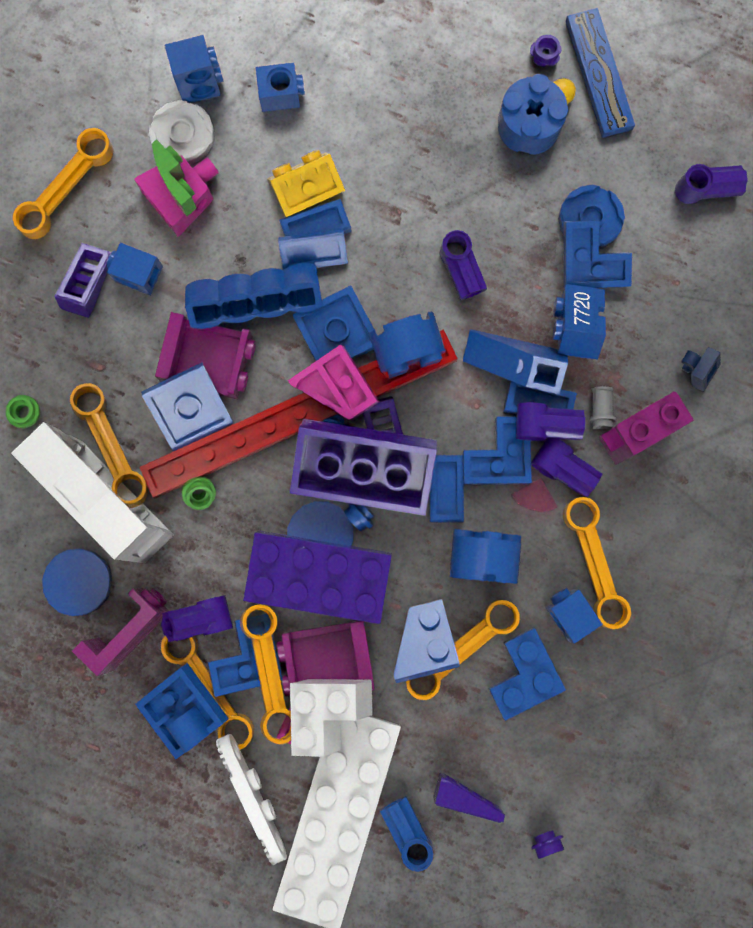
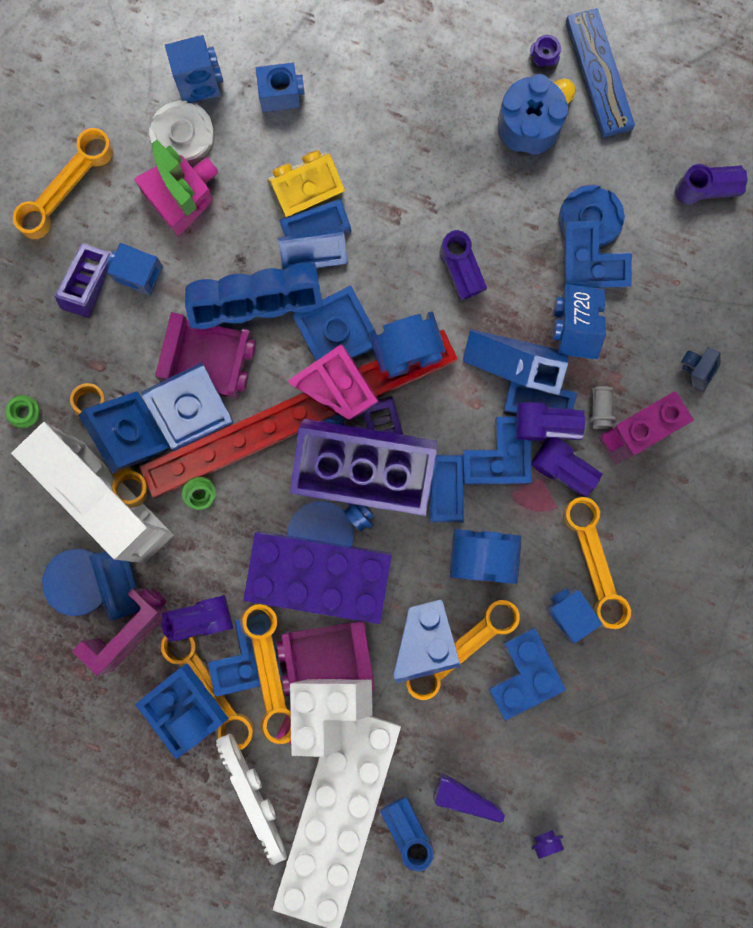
none -> blue plate [78,391,171,474]
none -> blue tile [89,551,141,621]

